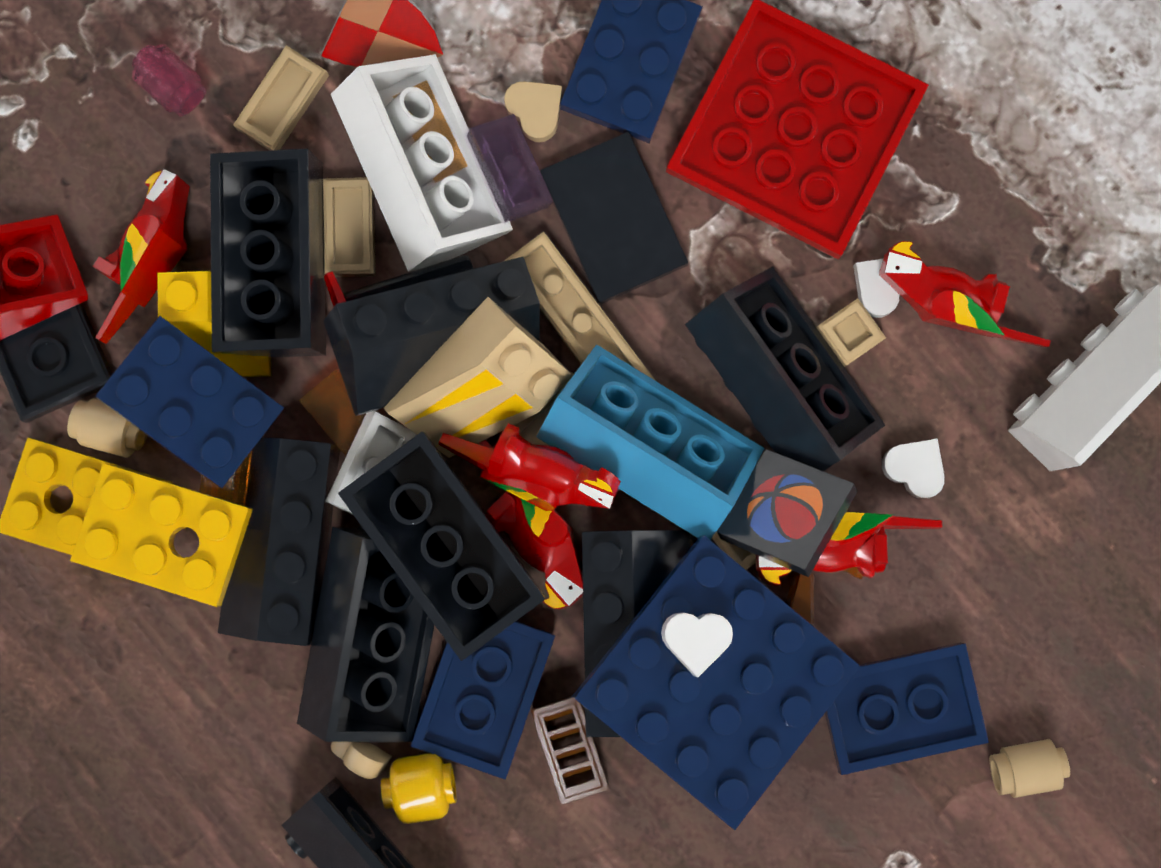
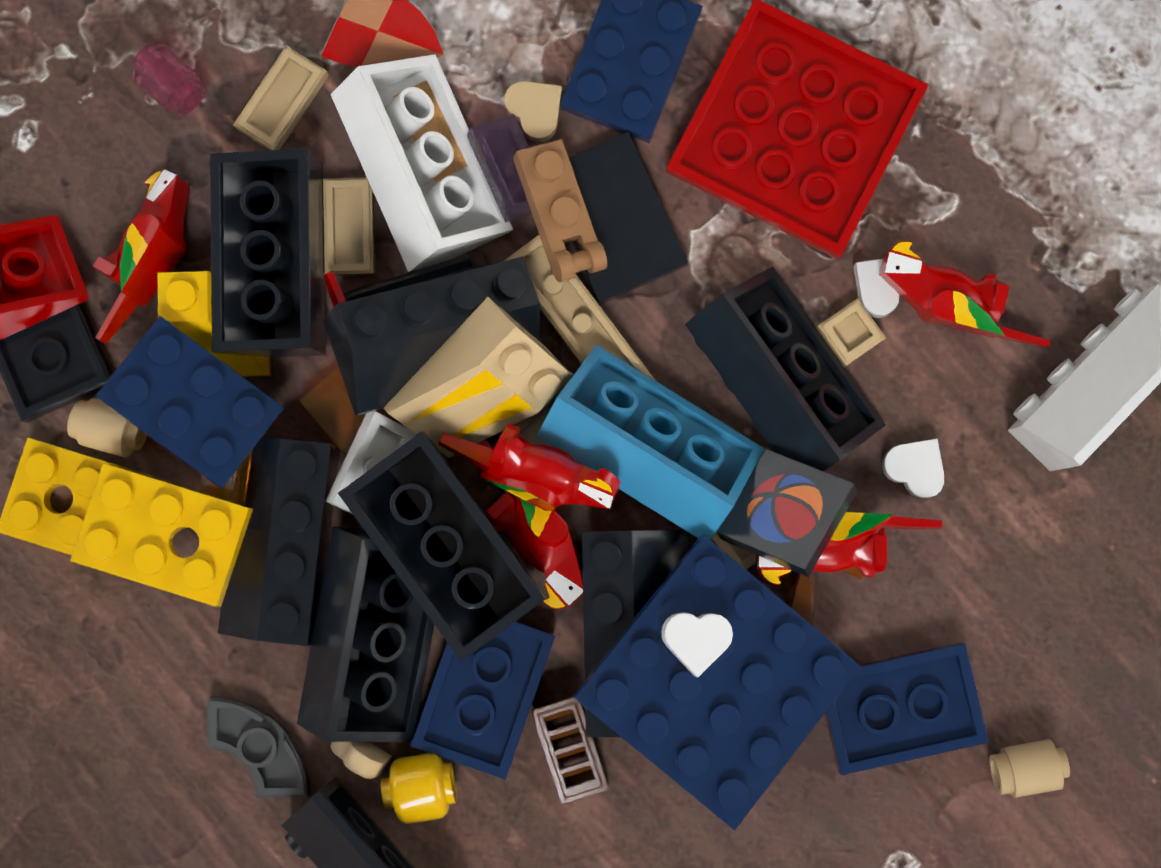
none -> dark grey tile [207,696,310,798]
none -> medium nougat plate [513,139,607,282]

